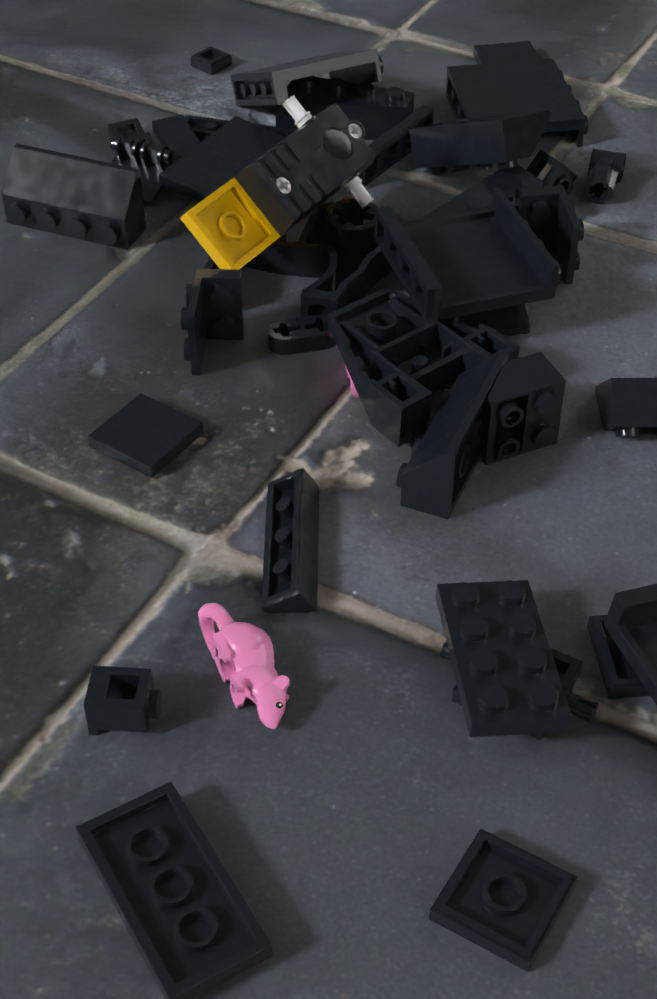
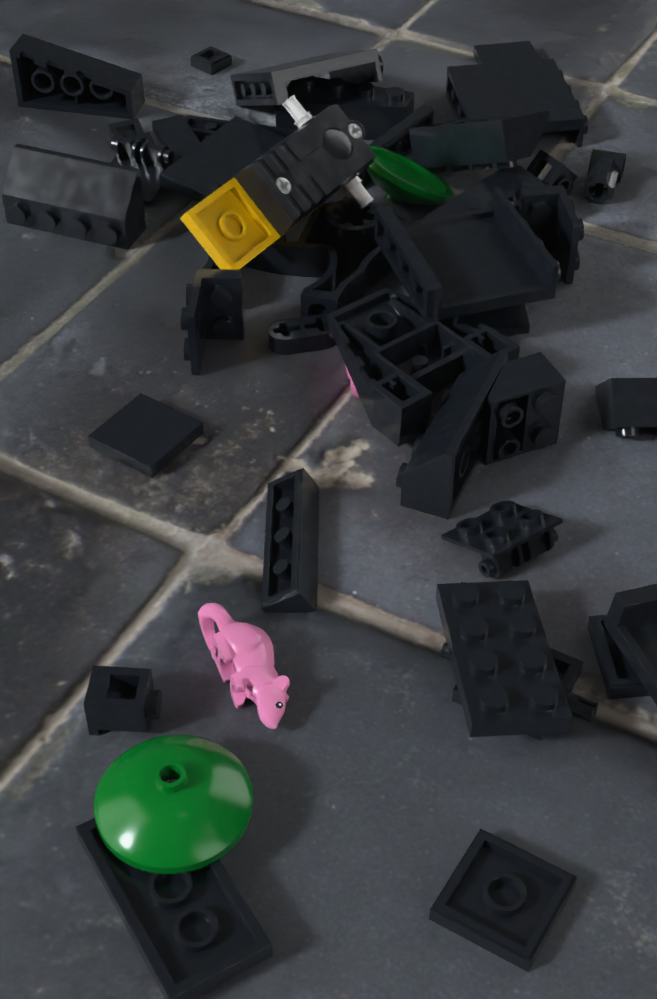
none -> black wedge [9,34,145,119]
none -> green dish [94,734,253,874]
none -> green dish [366,145,453,206]
none -> black hinge [441,500,563,578]

